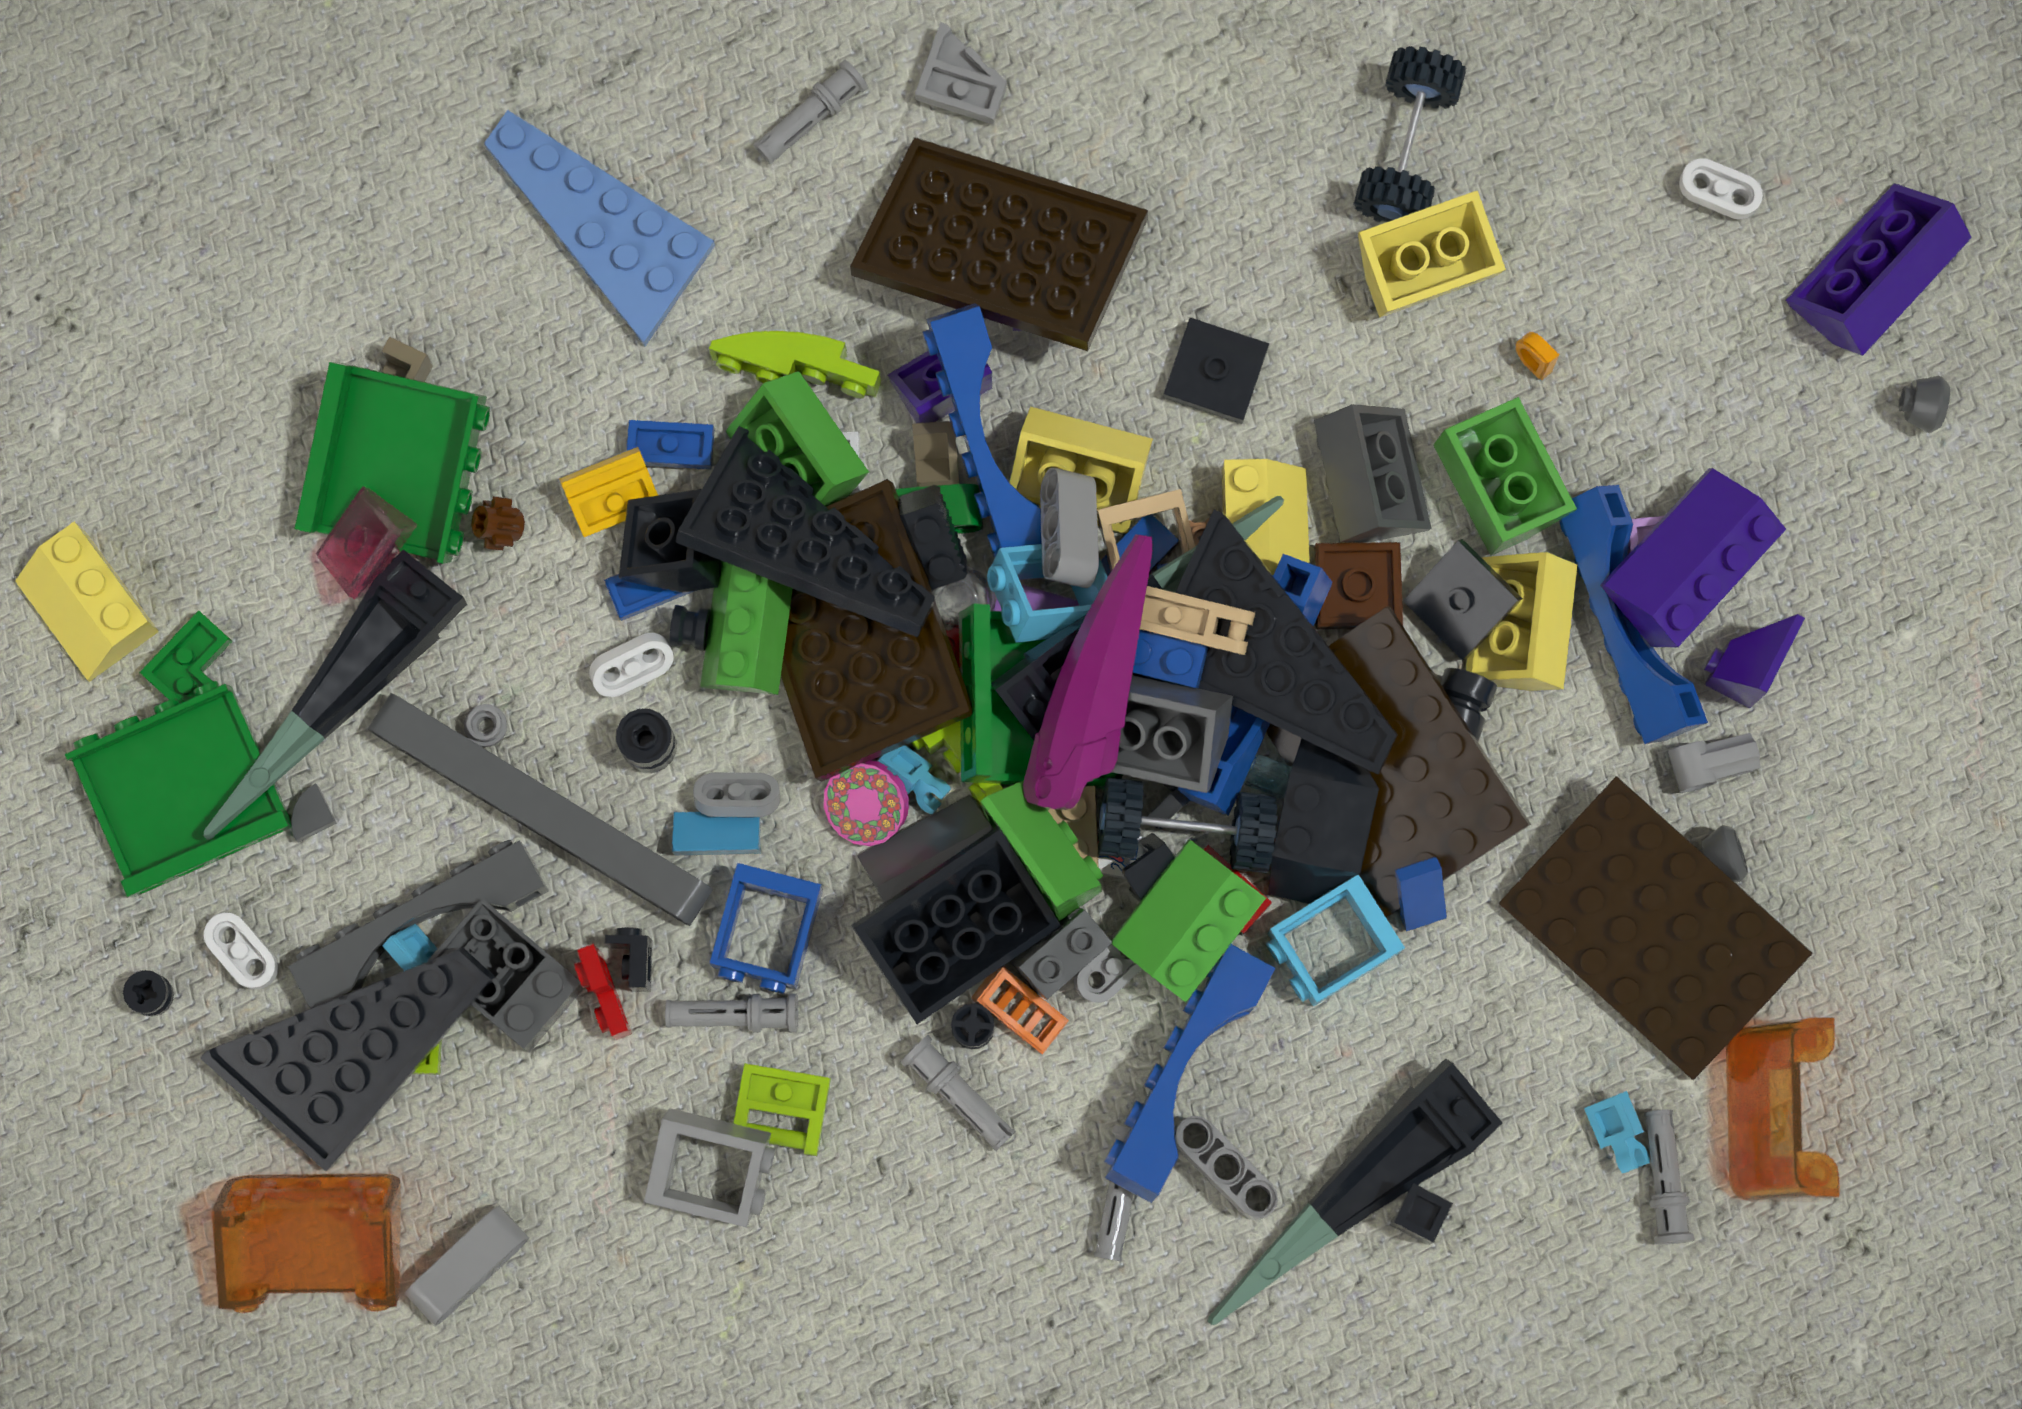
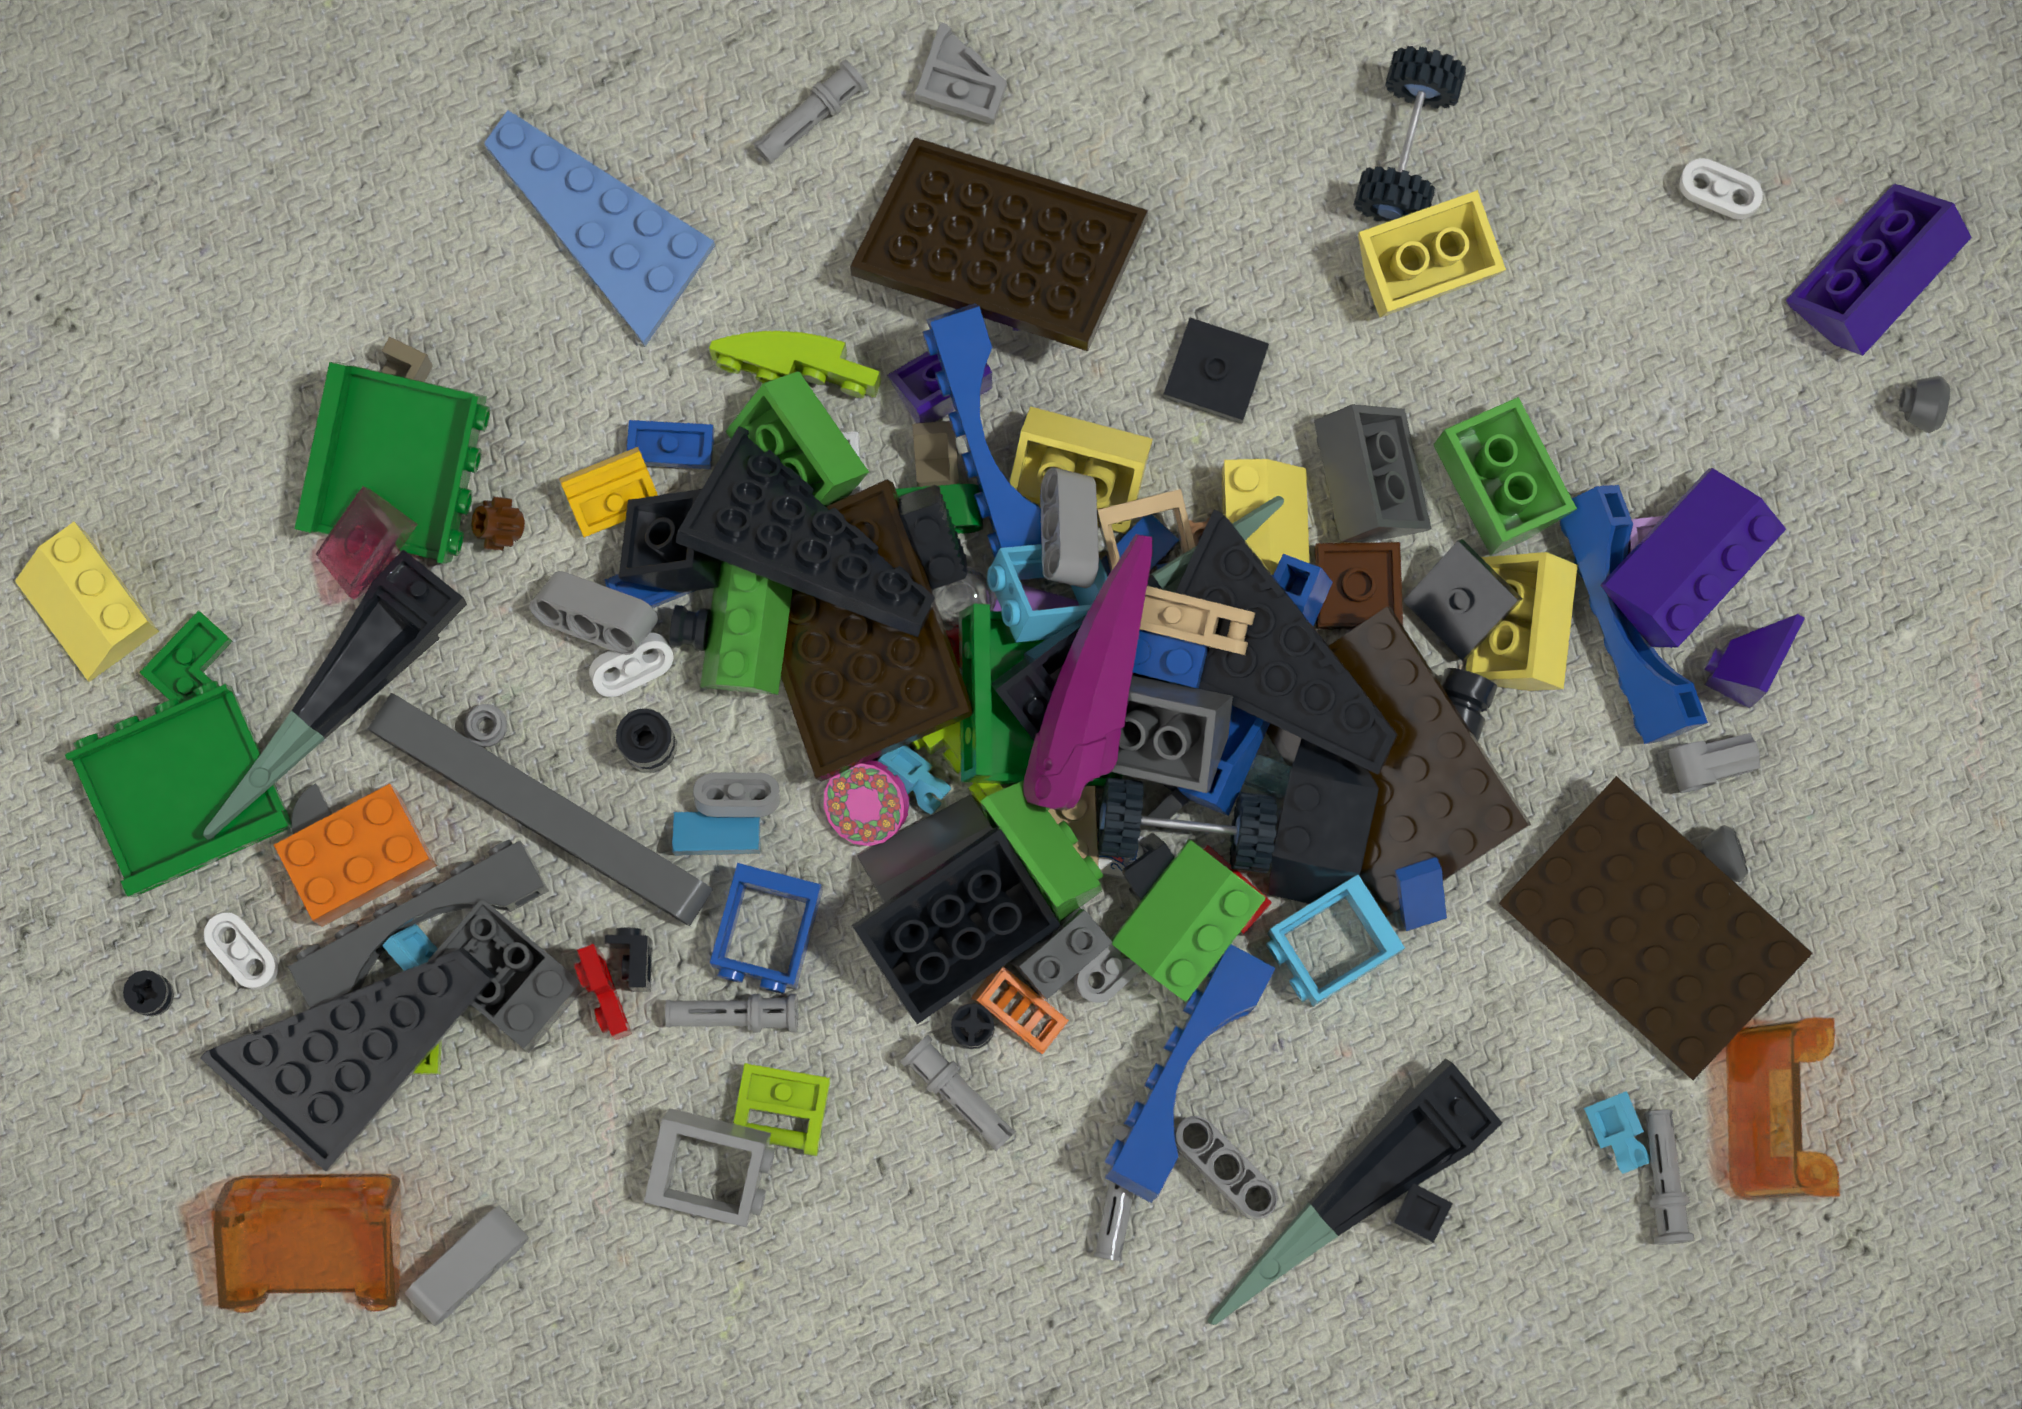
light orange tile [1516,332,1559,380] -> none
none -> orange brick [274,784,437,927]
none -> light grey beam [530,571,658,655]

